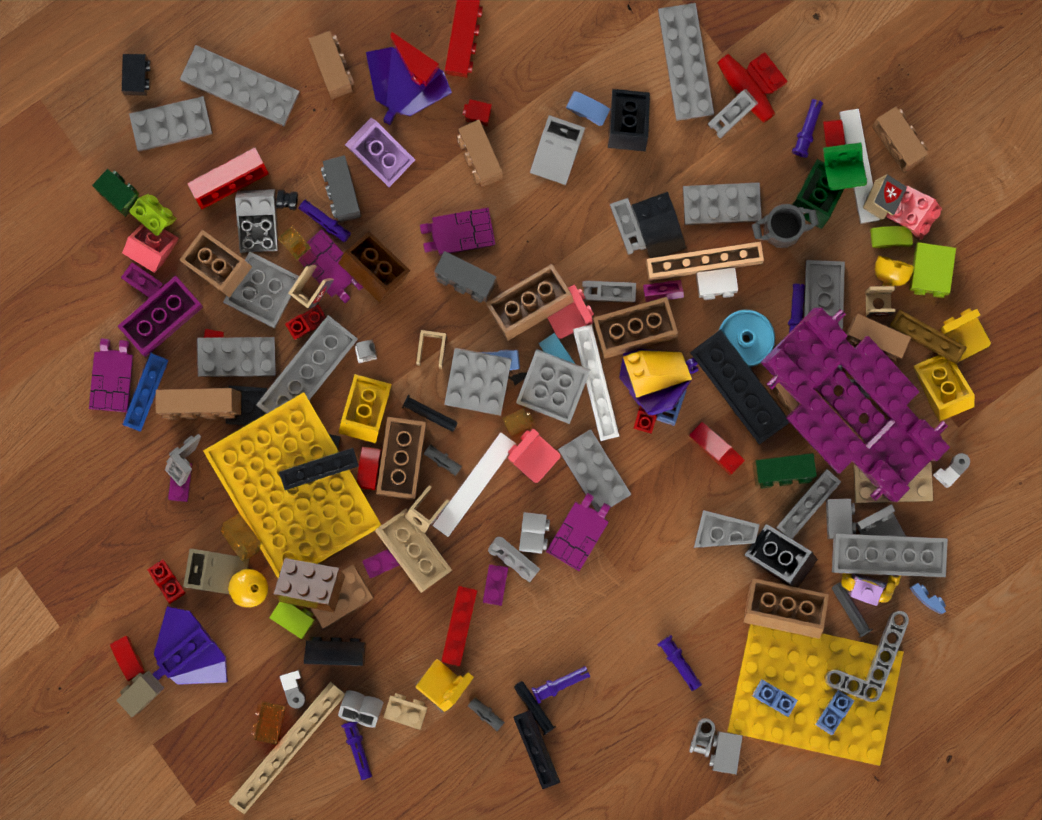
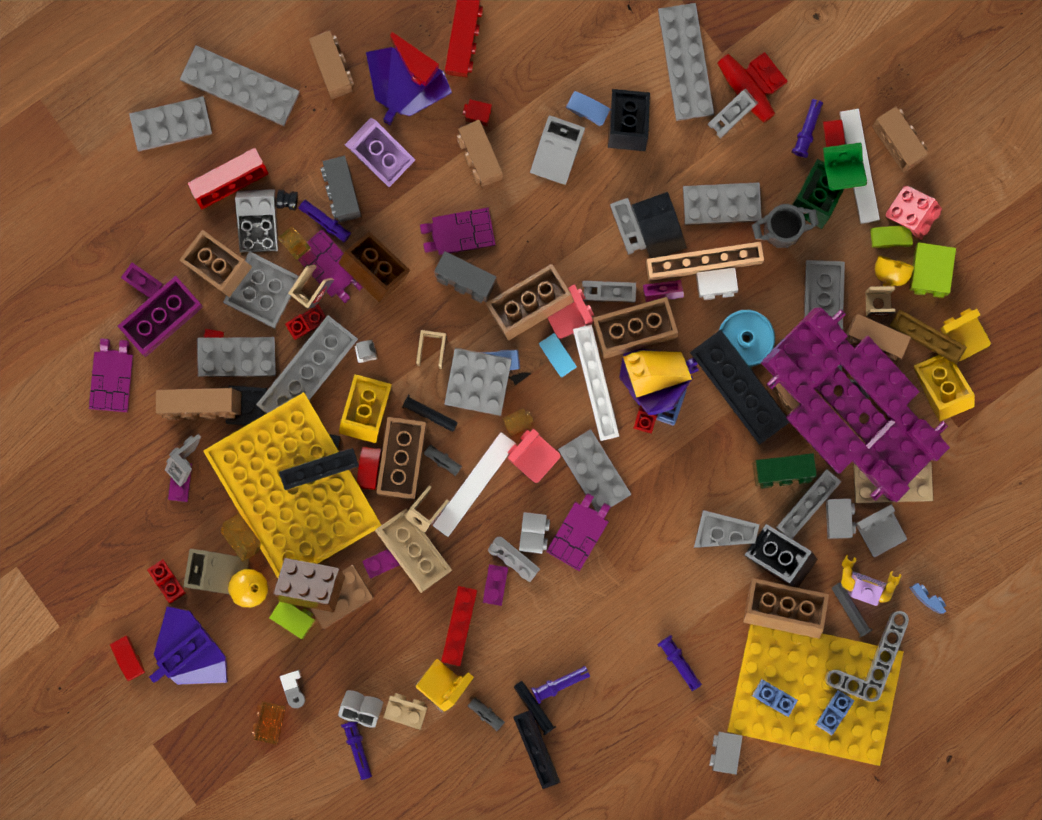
dark green brick [92,168,139,217] -> none
dark tan brick [116,671,164,717] -> none
black brick [121,54,151,96] -> none
coral slope [122,224,179,273] -> none
blue plate [122,353,168,432] -> none
lime bracket [129,194,177,236] -> none
tan plate [229,682,345,814] -> none
black slope [304,637,366,666] -> none
light grey plate [516,349,590,424] -> none
red slope [689,422,745,476] -> none
light grey piece [689,718,715,757] -> none
dark purple pin [788,284,805,333] -> none
light grey plate [832,533,948,577] -> none
piece [863,174,907,220] -> none
leg [933,453,970,488] -> none

